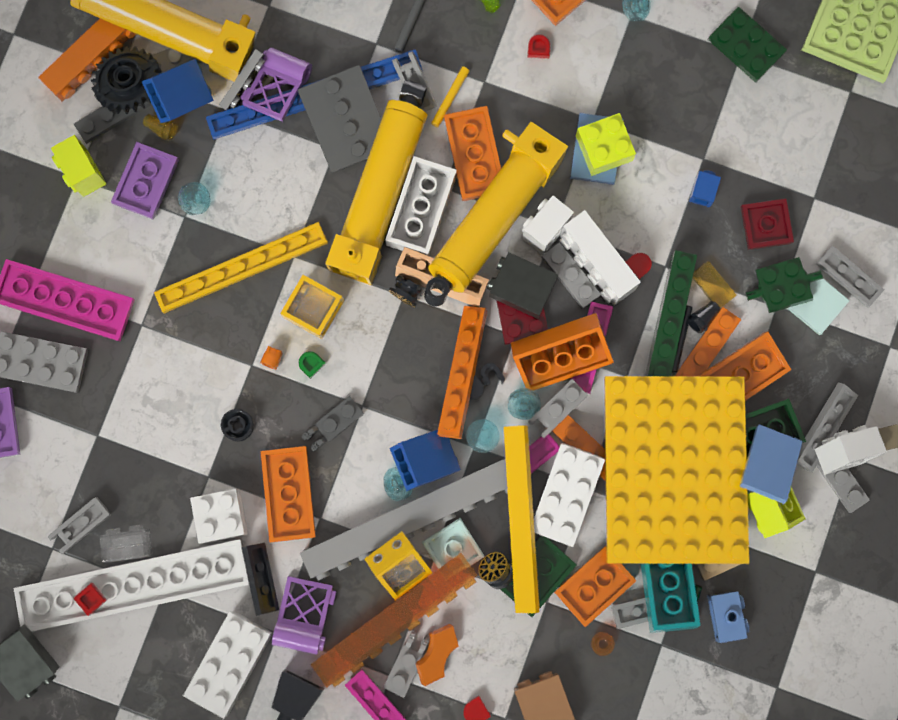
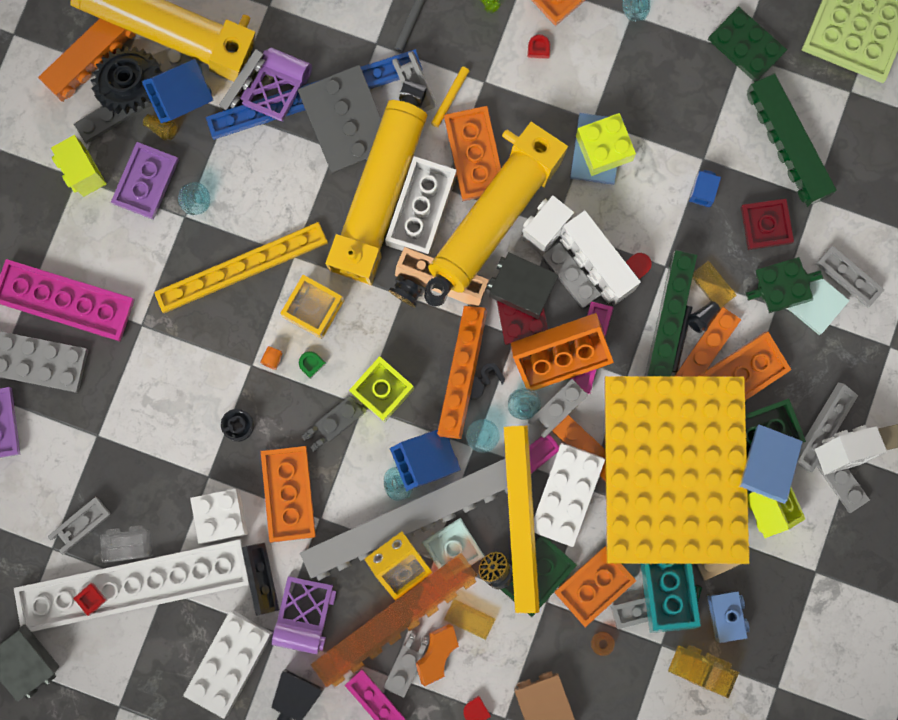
none -> neon yellow brick [349,356,414,423]
none -> clear yellow tile [444,599,495,640]
none -> clear yellow brick [668,645,739,699]
none -> dark green brick [747,73,837,207]

